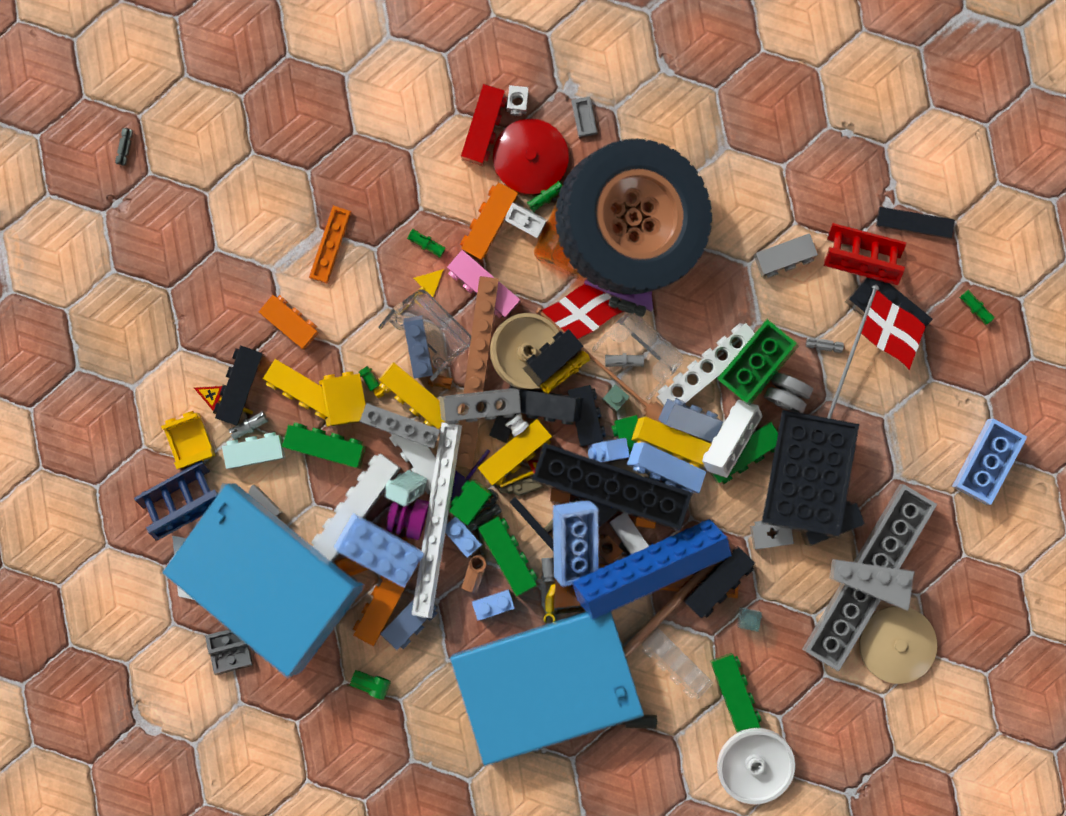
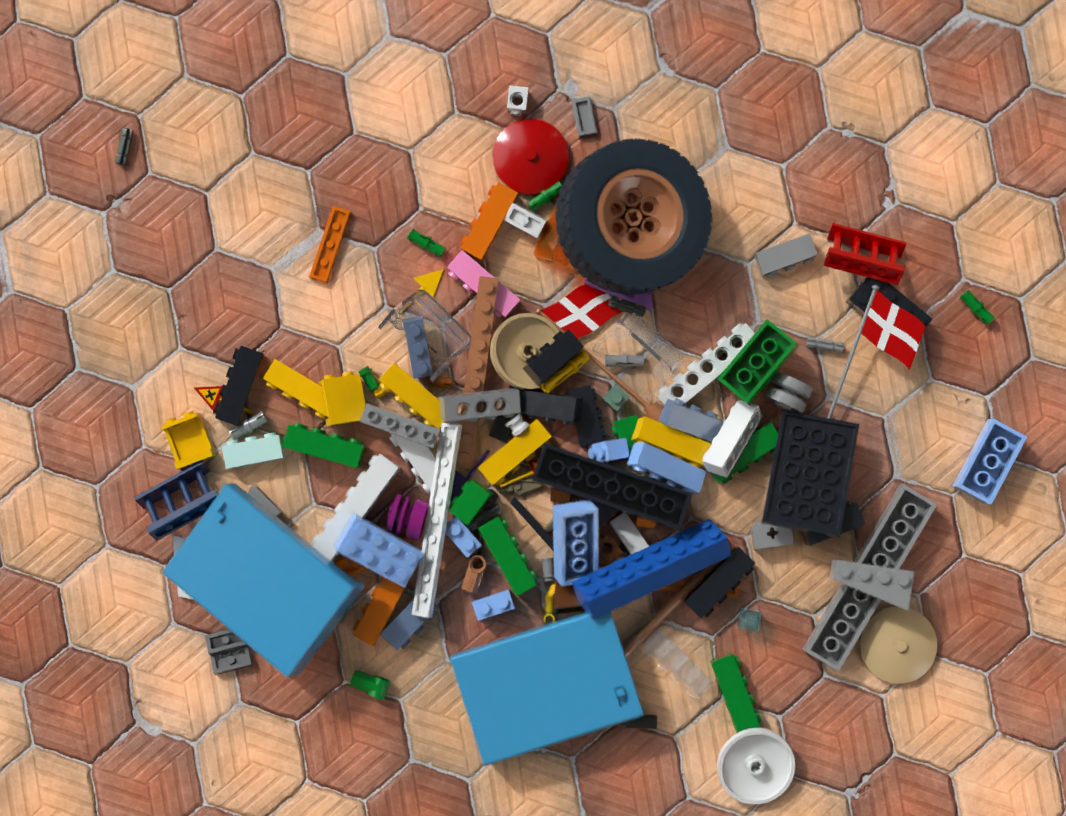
orange brick [258,295,319,350] -> none
light aqua brick [385,469,427,507] -> none
red brick [461,84,508,166] -> none
black tile [876,207,955,239] -> none

